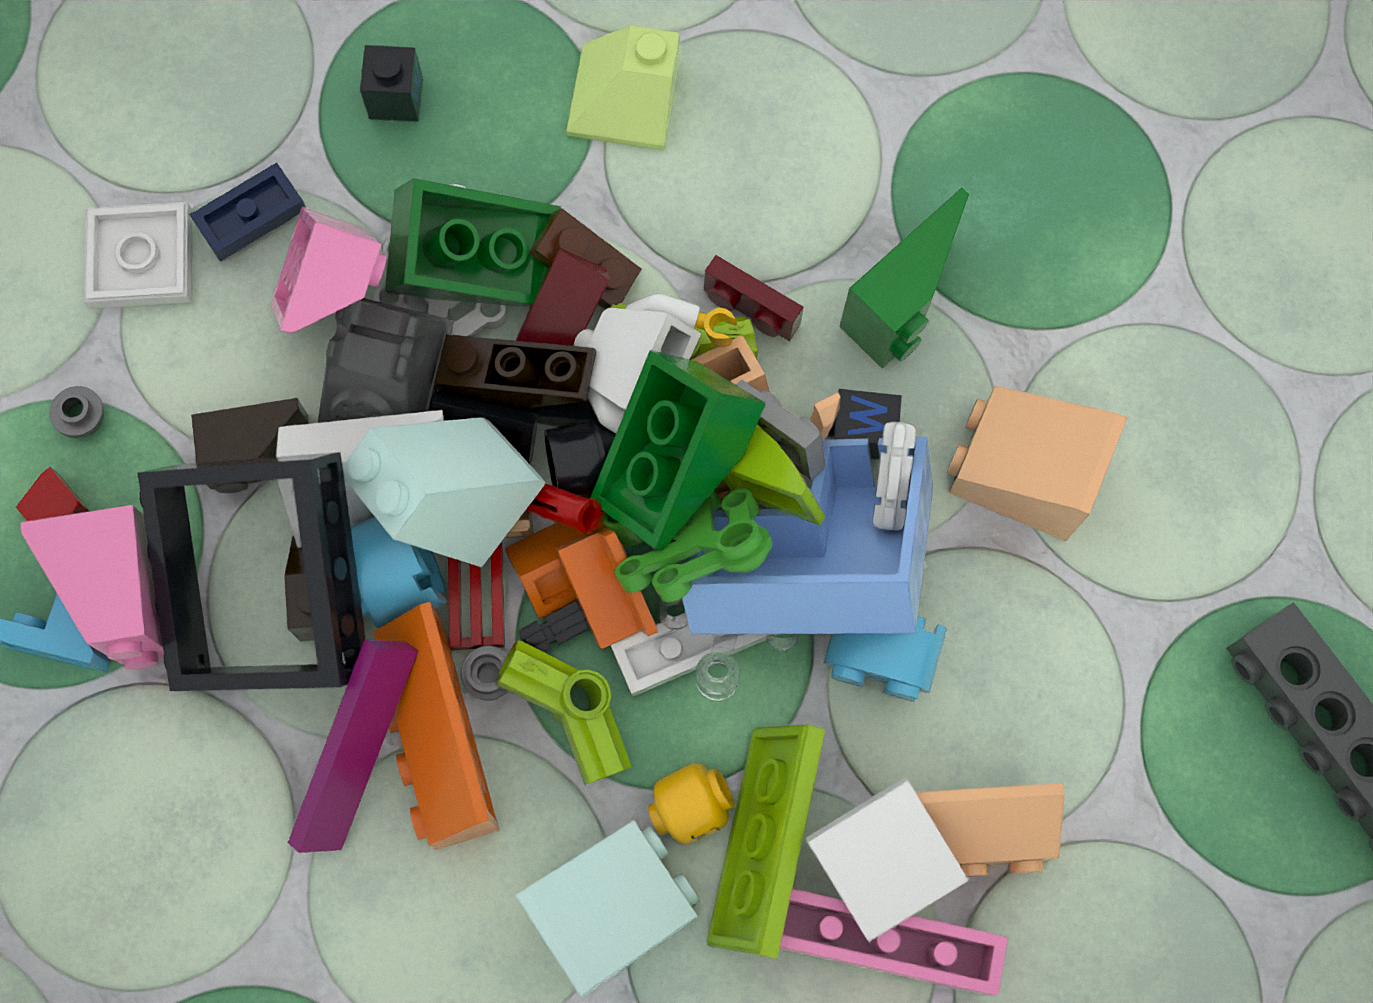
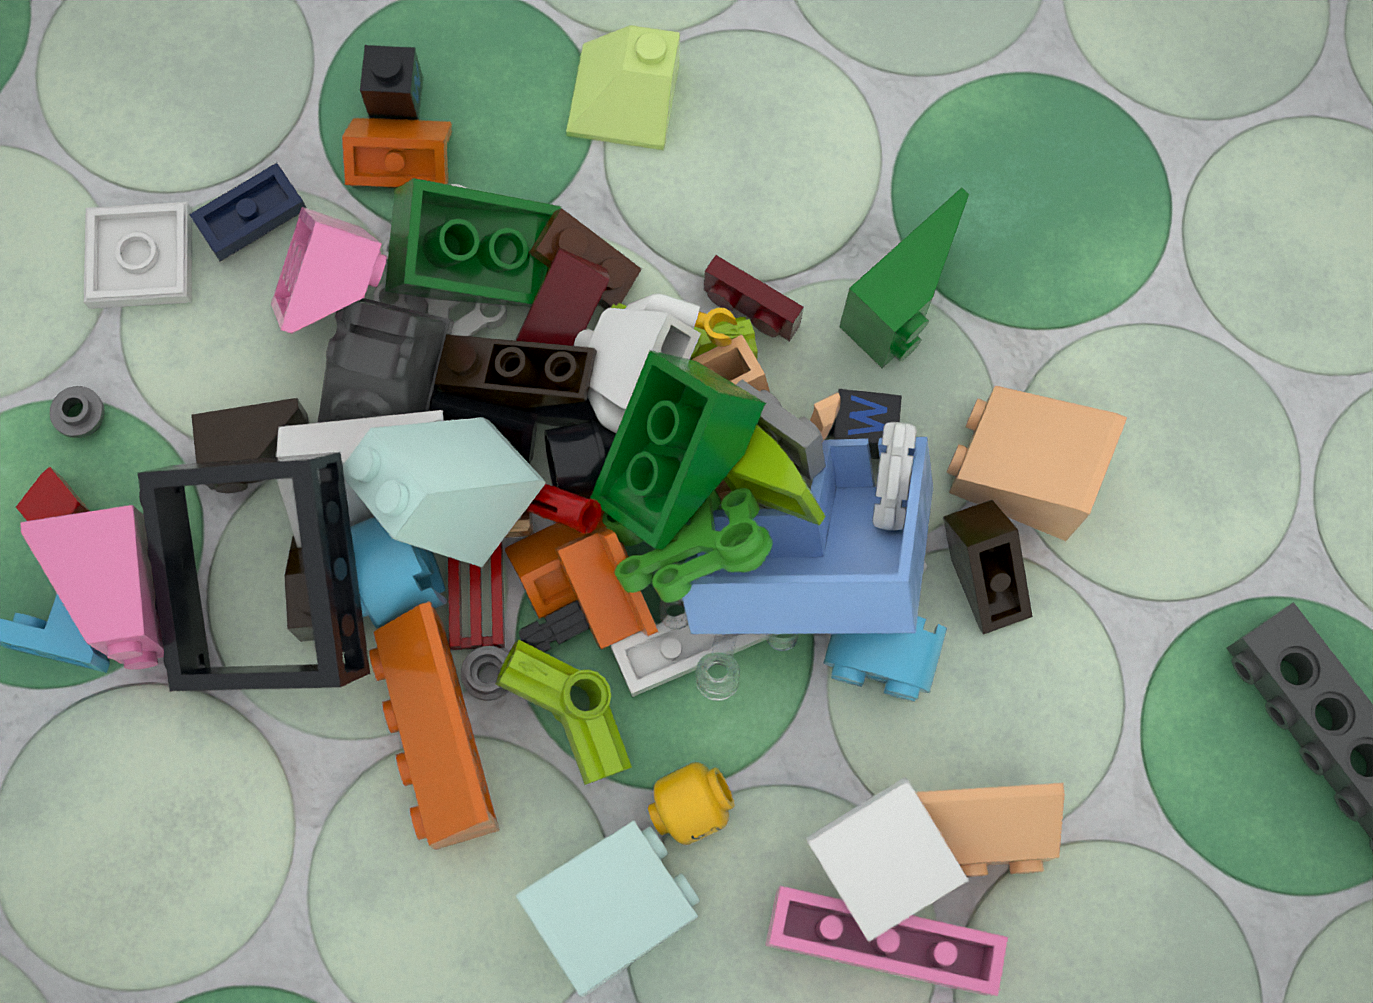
magenta tile [288,640,419,853] -> none
lime tile [706,724,825,959] -> none
none -> orange panel [342,118,452,187]
none -> dark brown slope [943,500,1033,634]

